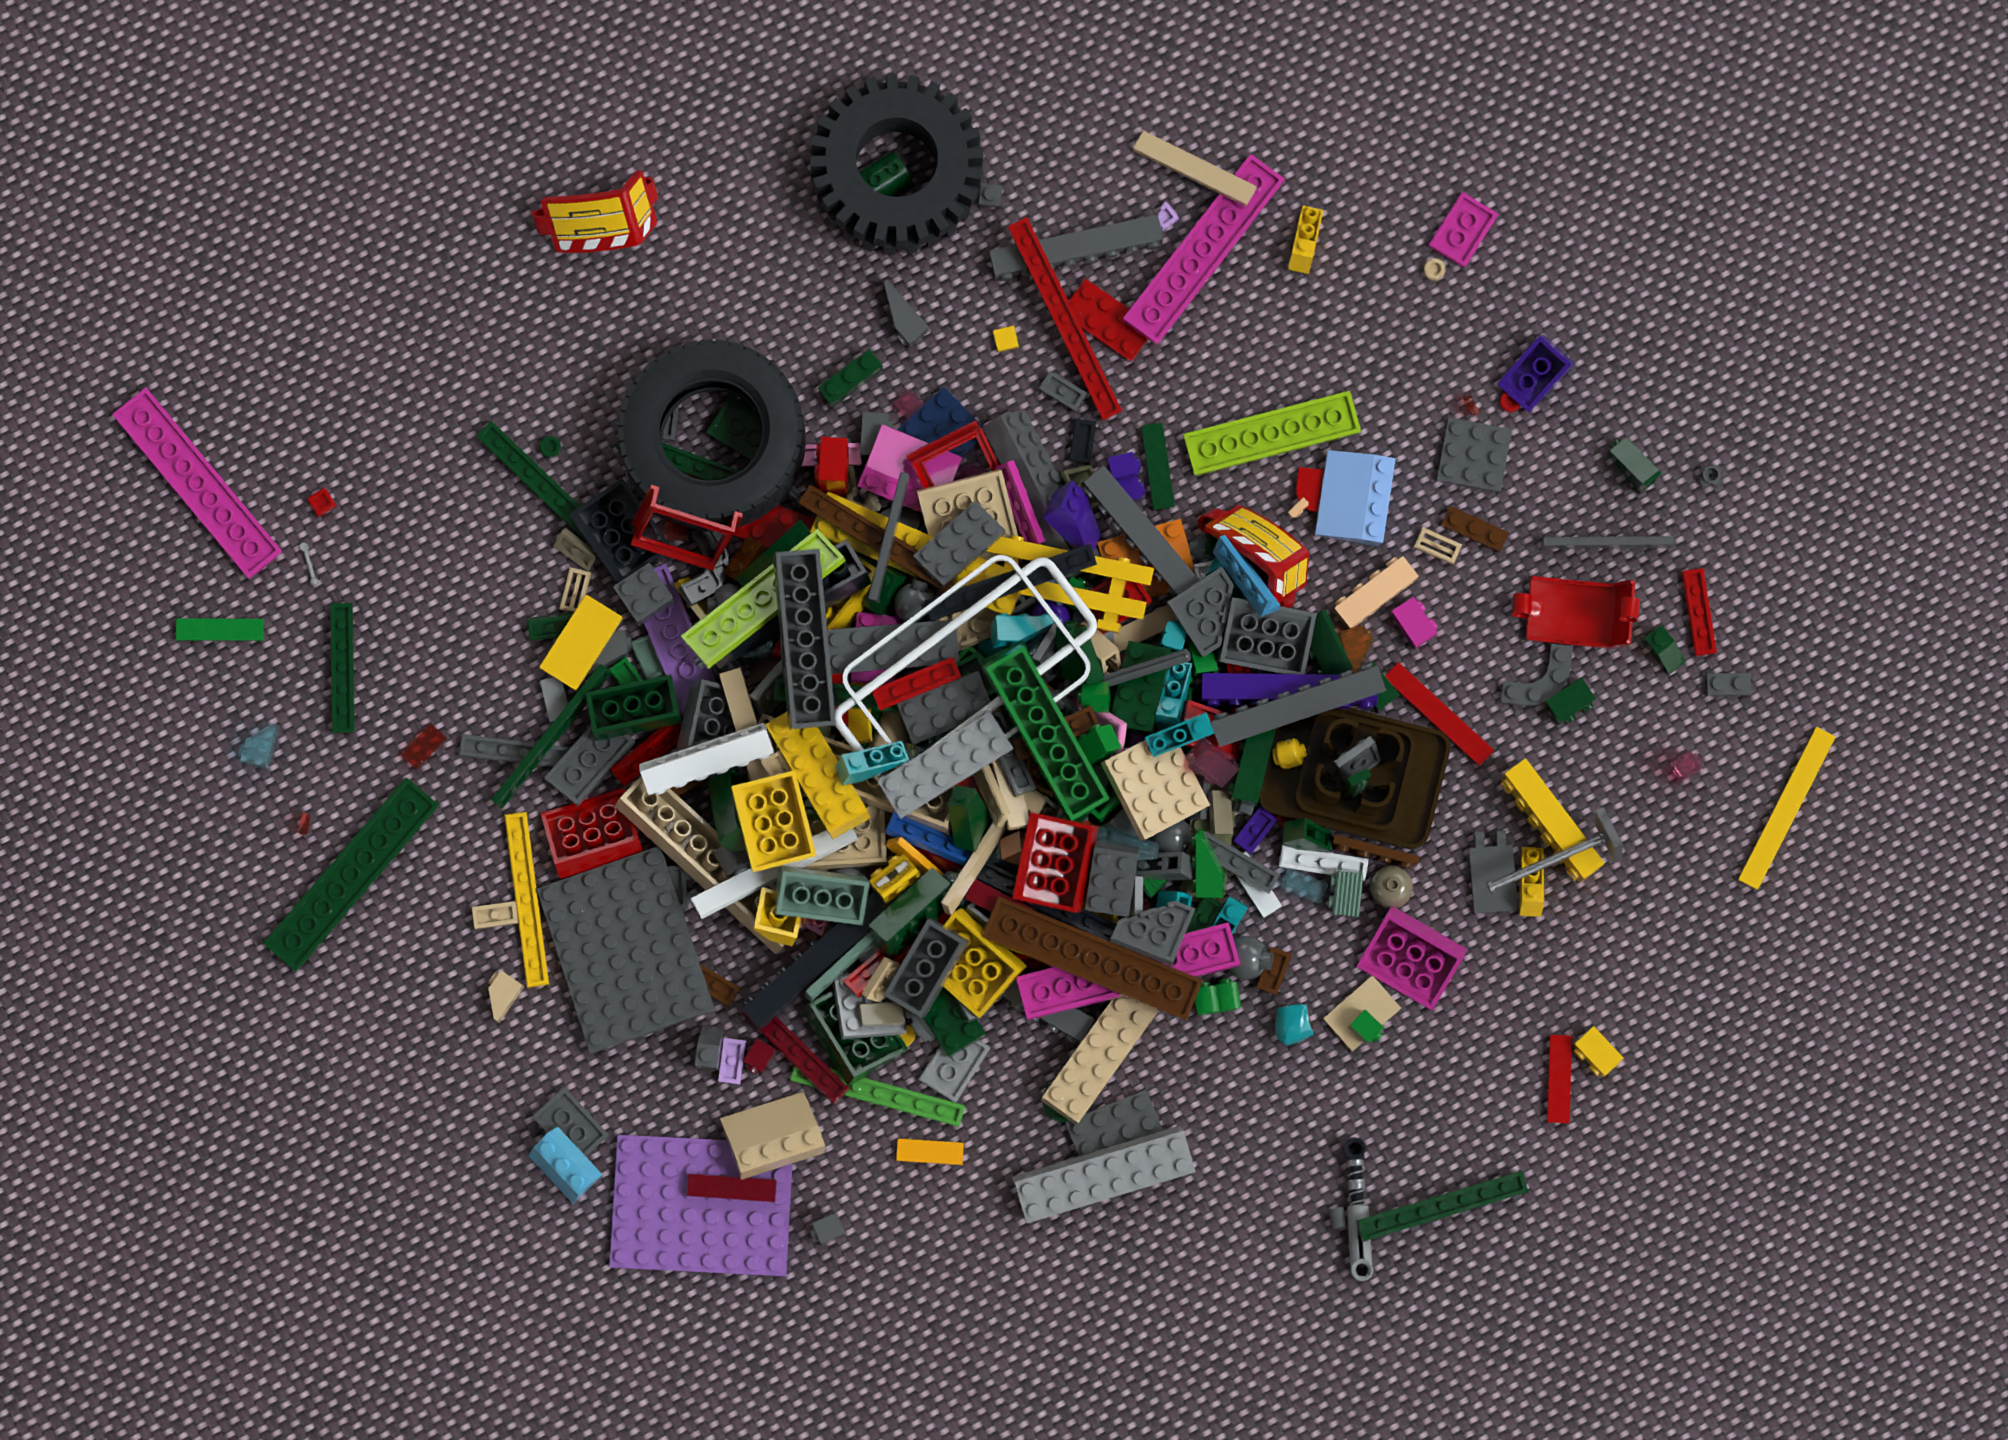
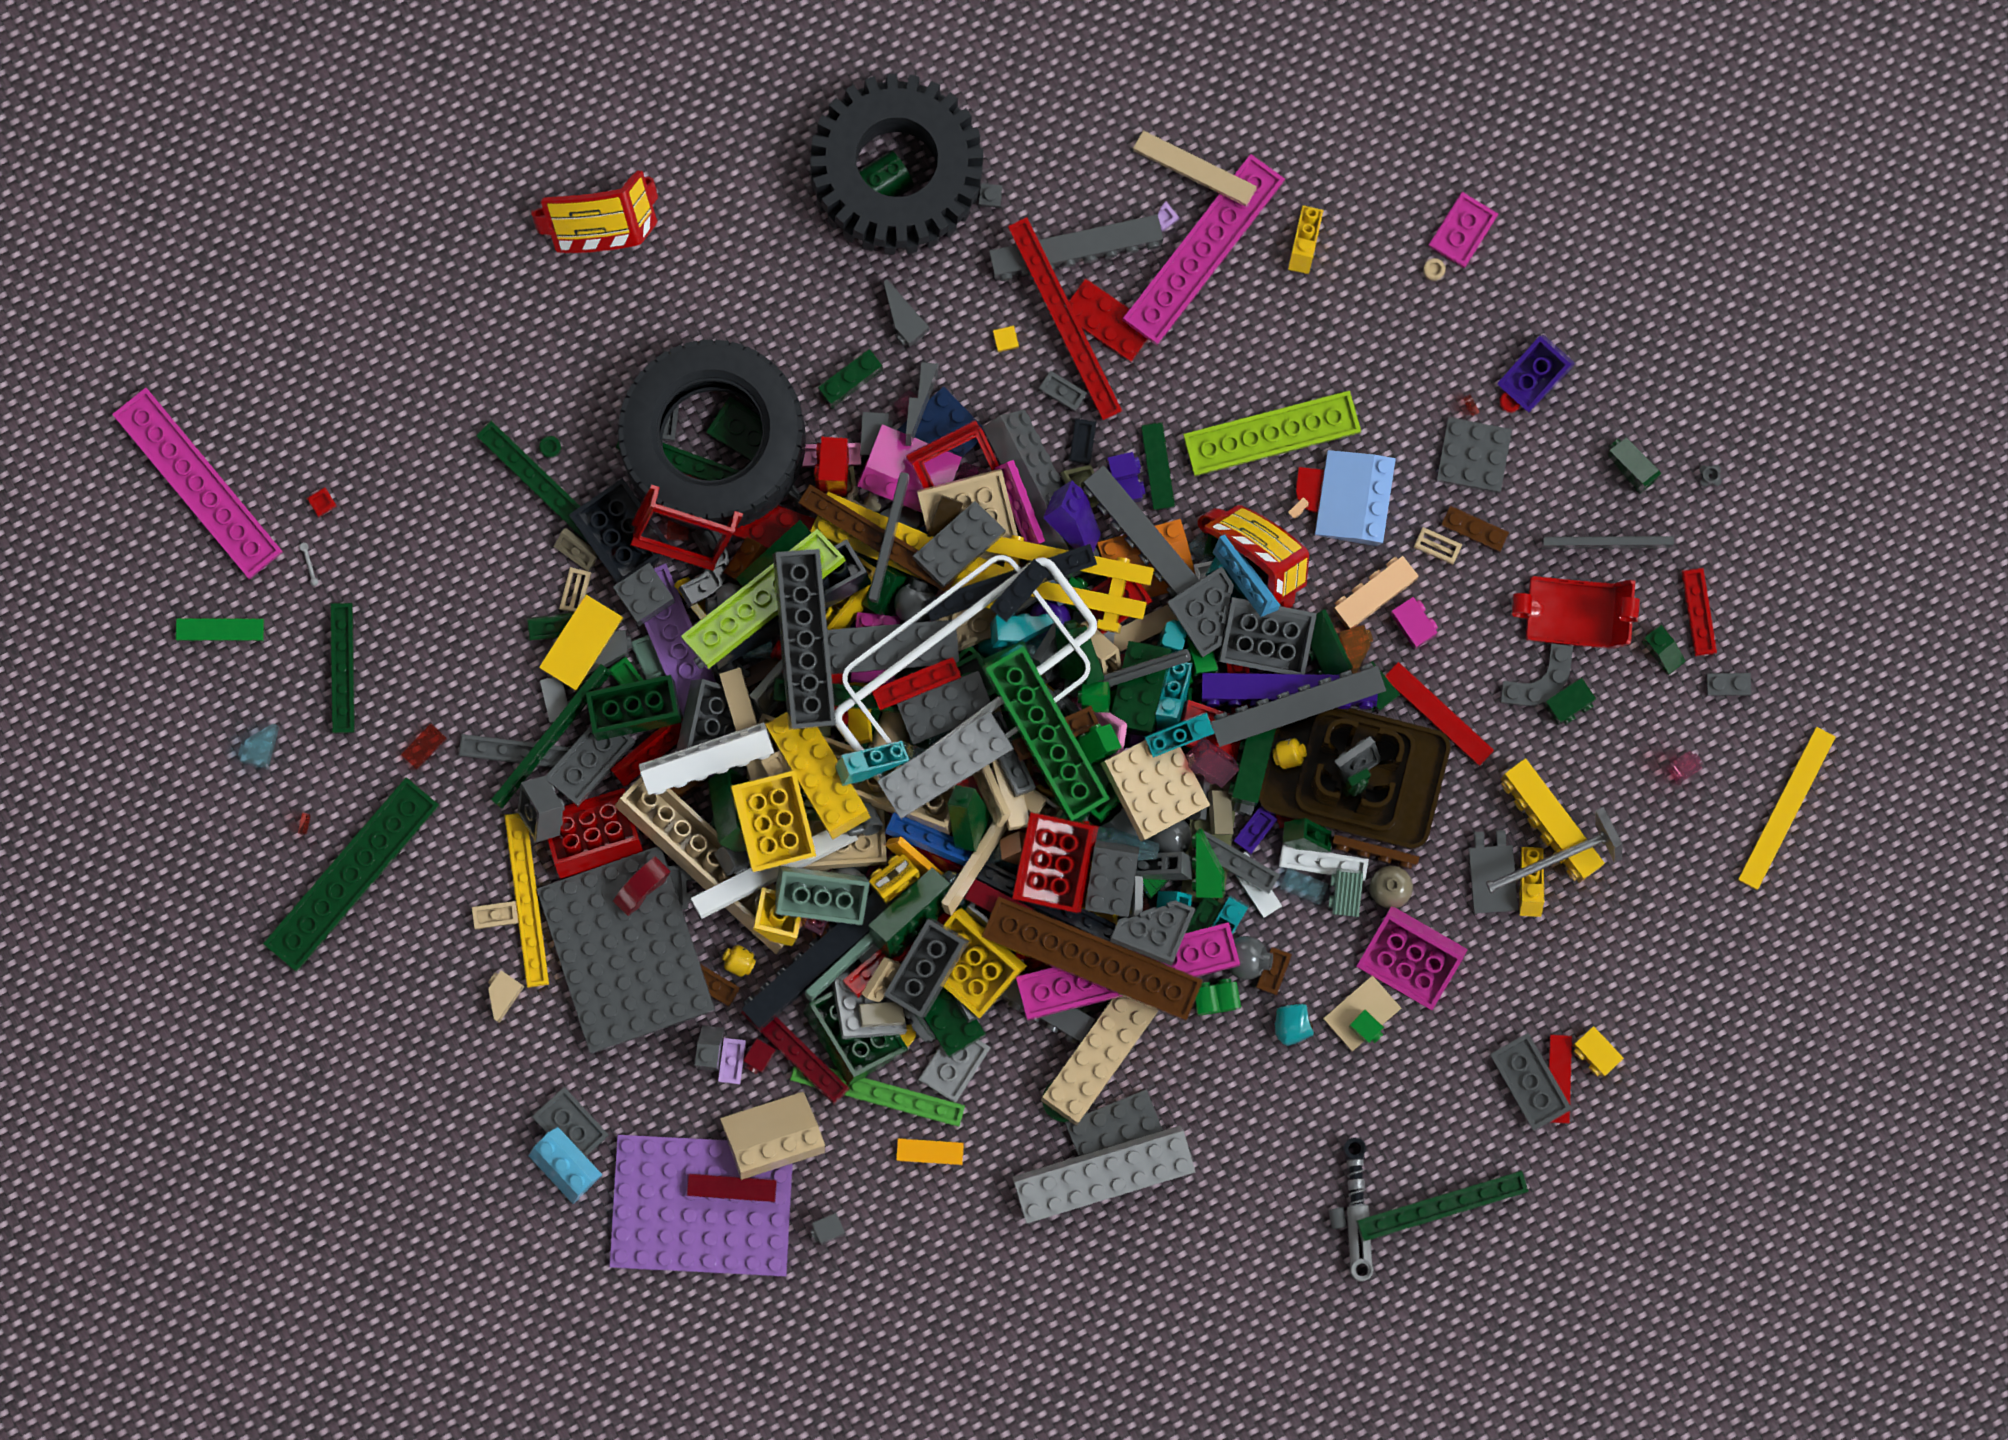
none -> dark grey brick [517,776,565,842]
none -> dark red brick [613,856,671,916]
none -> yellow head [722,945,756,977]
none -> dark grey piece [847,803,883,836]
none -> dark grey slope [906,362,939,446]
none -> dark brown tile [927,495,963,537]
none -> black plate [990,559,1050,622]
none -> dark grey plate [1490,1033,1572,1131]

